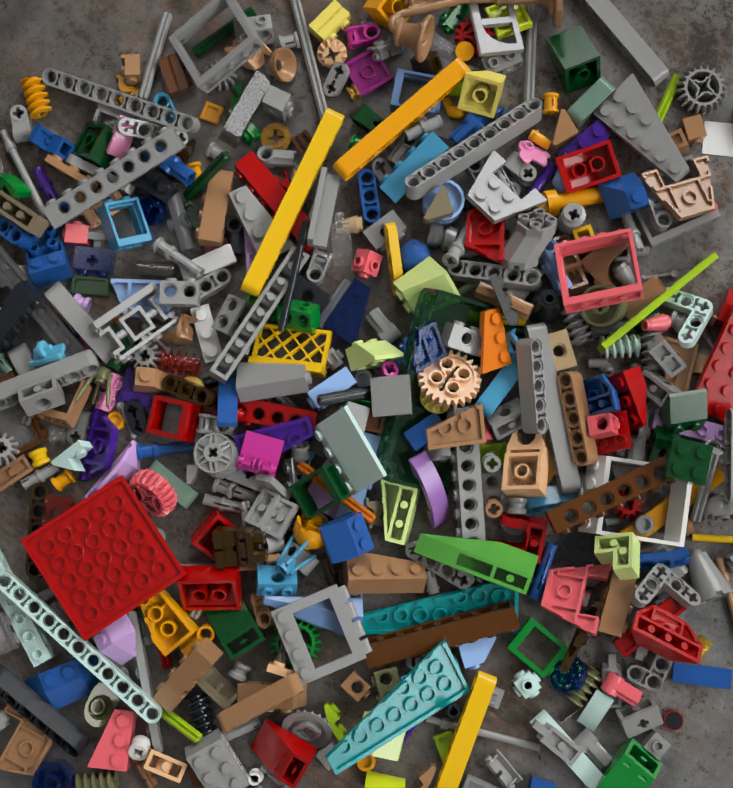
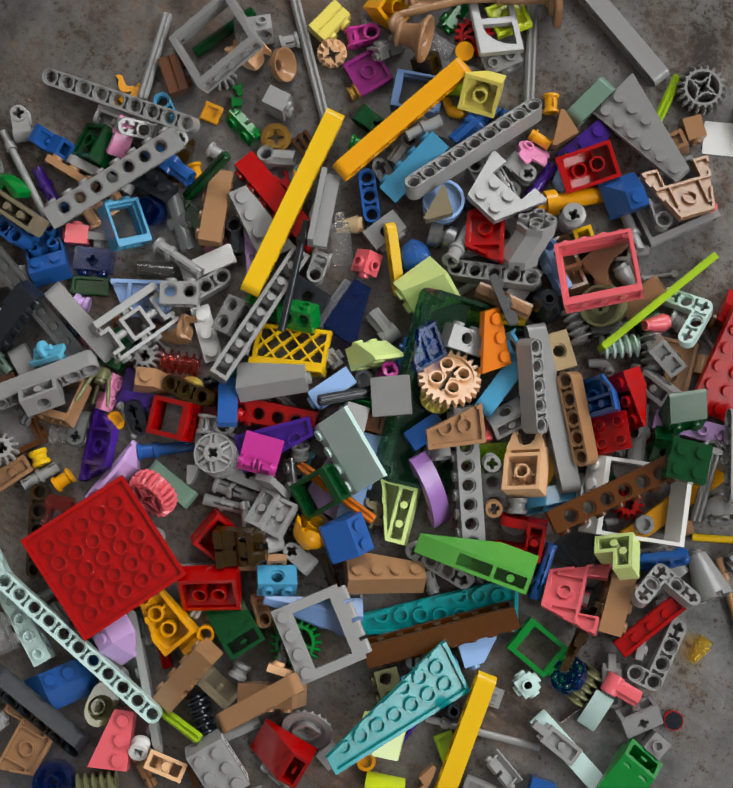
light orange piece [20,77,52,119] -> none
light aqua slope [51,440,93,471] -> none
medium nougat brick [121,54,142,85] -> none
clear smoke beam [218,68,275,148] -> none
white pin [248,768,264,786] -> none
dark azure plant [275,534,317,576] -> none
light grey beam [323,62,350,97] -> none
lime slope [324,701,348,741] -> none
medium nougat brick [340,669,371,702] -> none
dark green slope [547,25,601,94] -> none
light grey piece [573,728,612,769] -> none
coral brick [587,412,620,440] -> none
red wedge [631,604,703,664] -> none
blue tile [671,662,733,689] -> none

